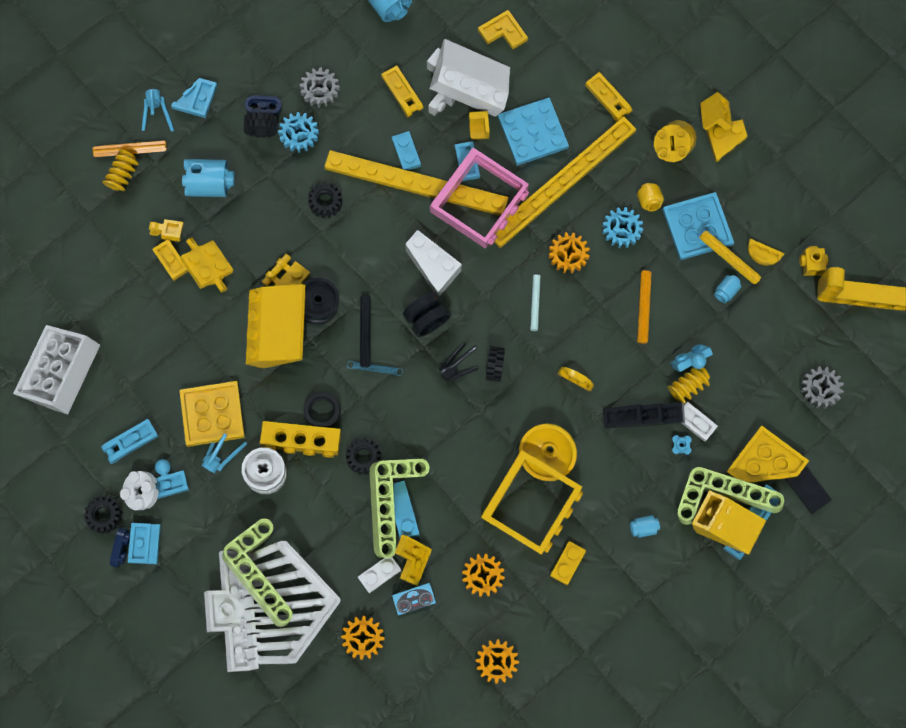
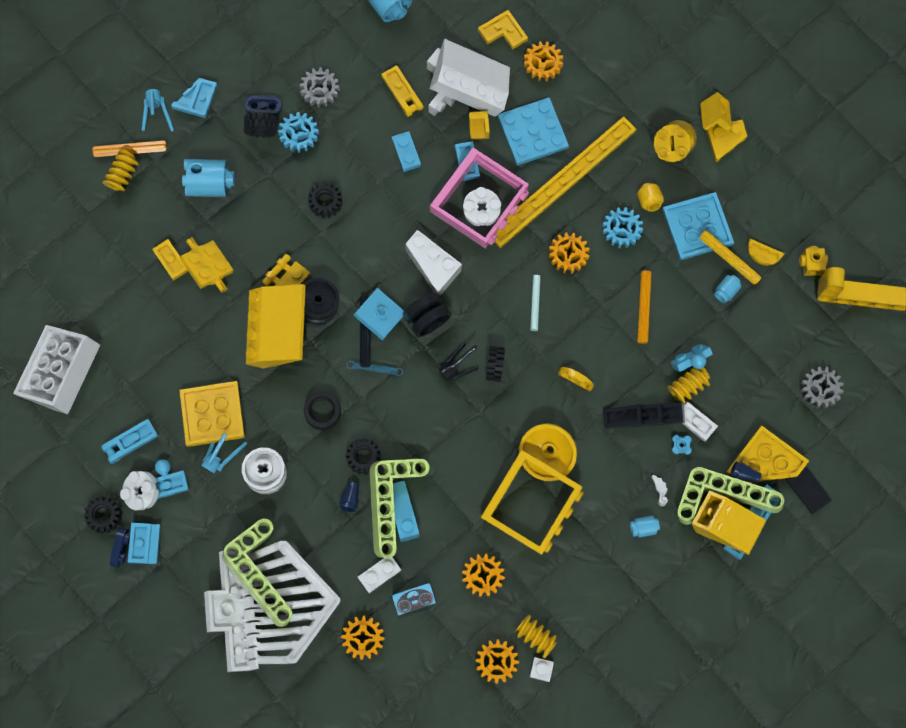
yellow plate [149,219,184,242] -> none
yellow brick [260,421,341,458] -> none
yellow plate [325,150,509,216] -> none
yellow plate [395,535,432,586] -> none
yellow plate [550,541,586,586] -> none
yellow plate [585,72,632,122] -> none
none -> dark blue cone [339,482,359,512]
none -> medium azure plate [353,288,404,340]
none -> white plate [463,187,501,226]
none -> yellow piece [515,615,557,658]
none -> light orange gear [524,41,563,81]
none -> white plate [530,657,554,682]
none -> white piece [651,475,668,507]
none -> dark blue cone [730,461,761,484]

